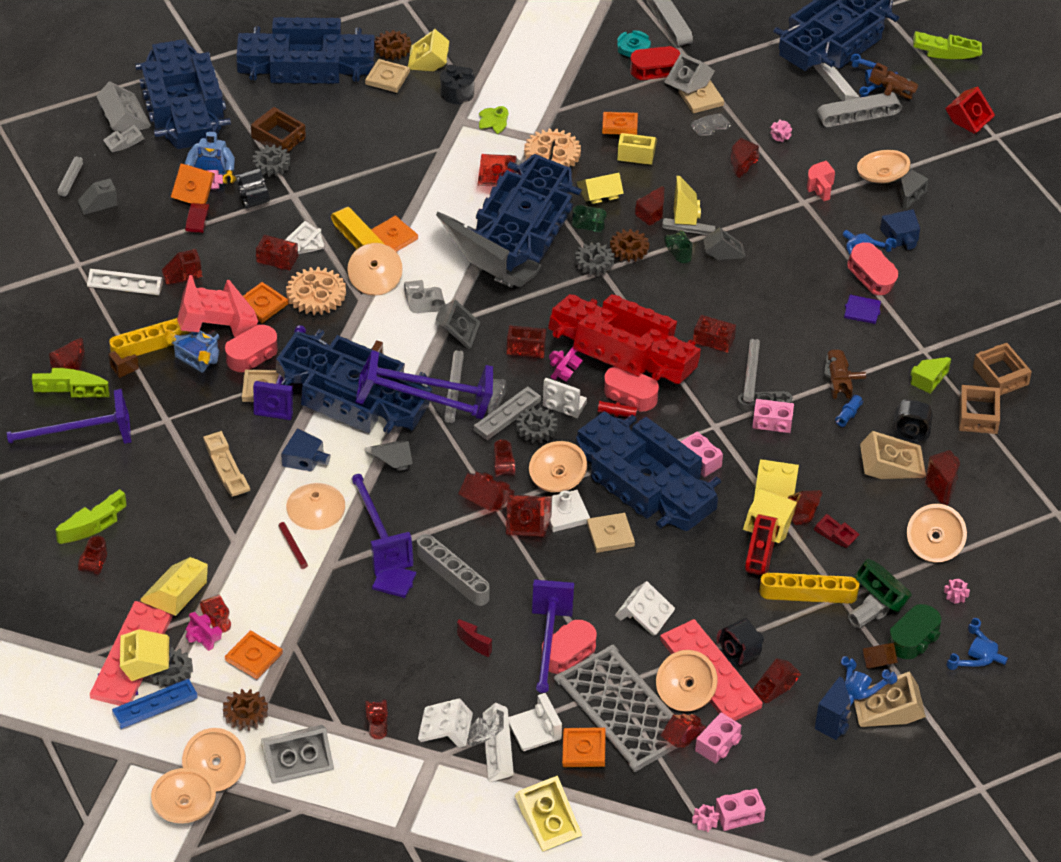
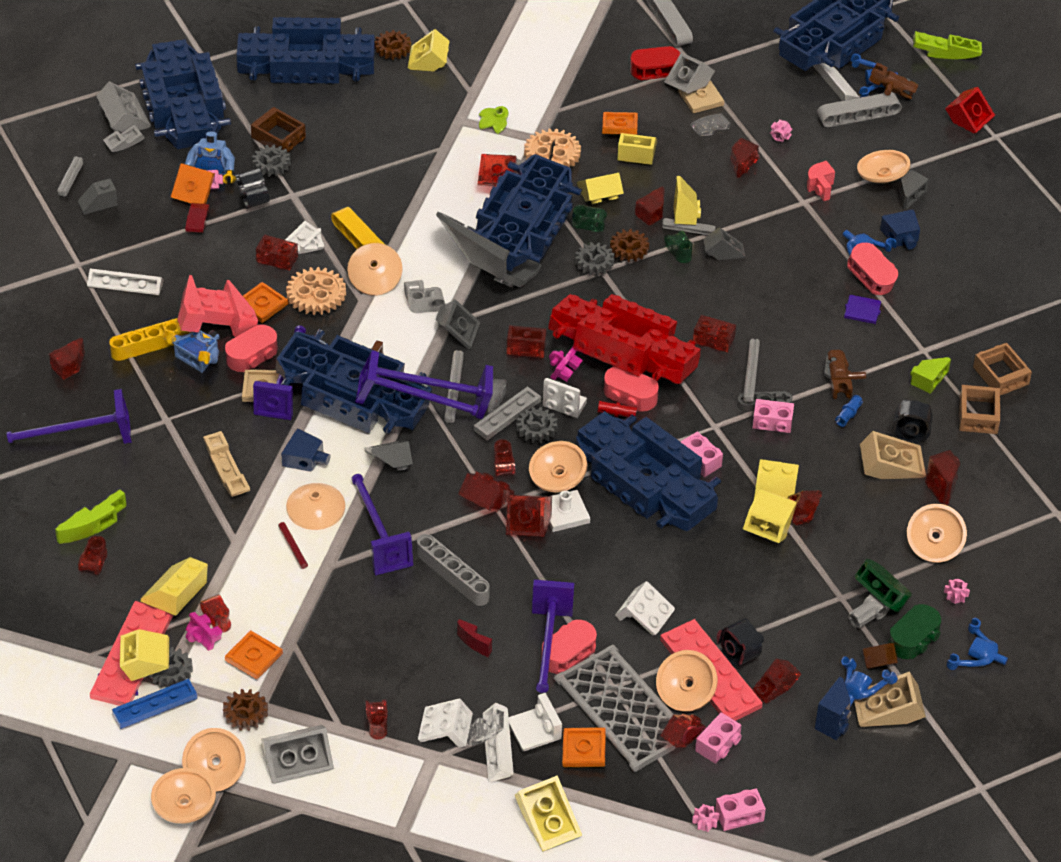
lime slope [32,368,110,397] -> none
reddish brown panel [108,351,139,378] -> none
clear red slope [162,249,202,284] -> none
tan plate [365,59,410,93] -> none
orange plate [371,216,418,252] -> none
dark purple piece [372,568,416,598] -> none
black brick [440,65,475,104] -> none
tan plate [587,513,635,553] -> none
teal plate [617,31,651,57] -> none
red brick [745,514,779,576] -> none
yellow beam [759,573,859,604] -> none
dark red slope [814,514,860,548] -> none

